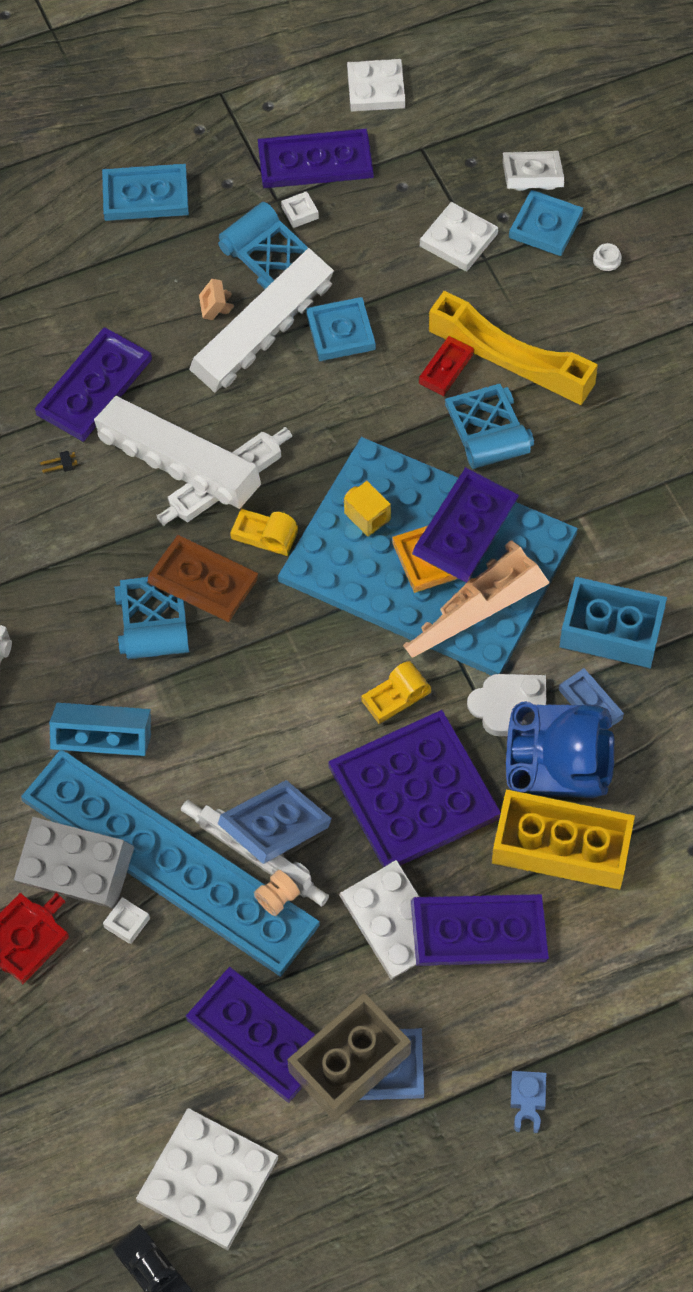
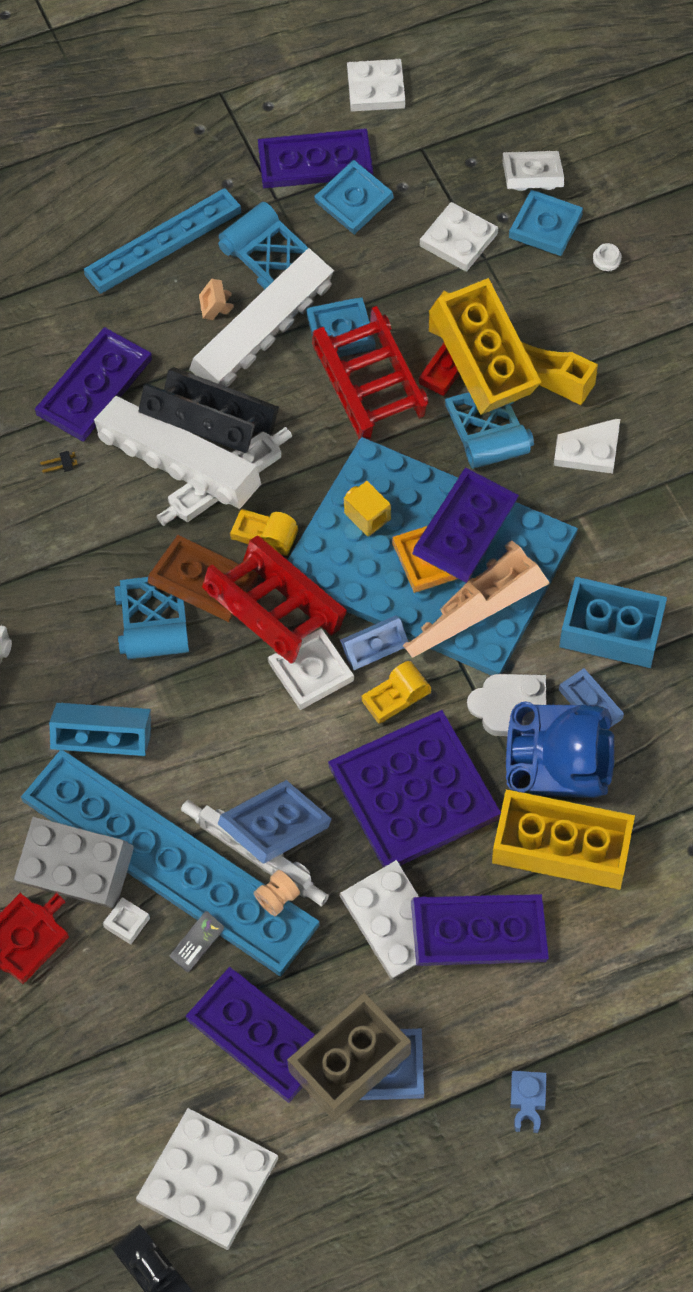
dark azure plate [102,164,189,221] -> none
white plate [281,191,319,228] -> none
none -> dark azure plate [84,188,241,294]
none -> black fence [138,367,279,453]
none -> sticker [170,911,224,972]
none -> red fence [202,535,347,664]
none -> white plate [268,628,354,710]
none -> red fence [312,306,429,440]
none -> dark azure plate [314,160,394,235]
none -> medium blue plate [340,615,408,670]
none -> yellow brick [429,278,541,415]
none -> white wing [554,419,620,474]

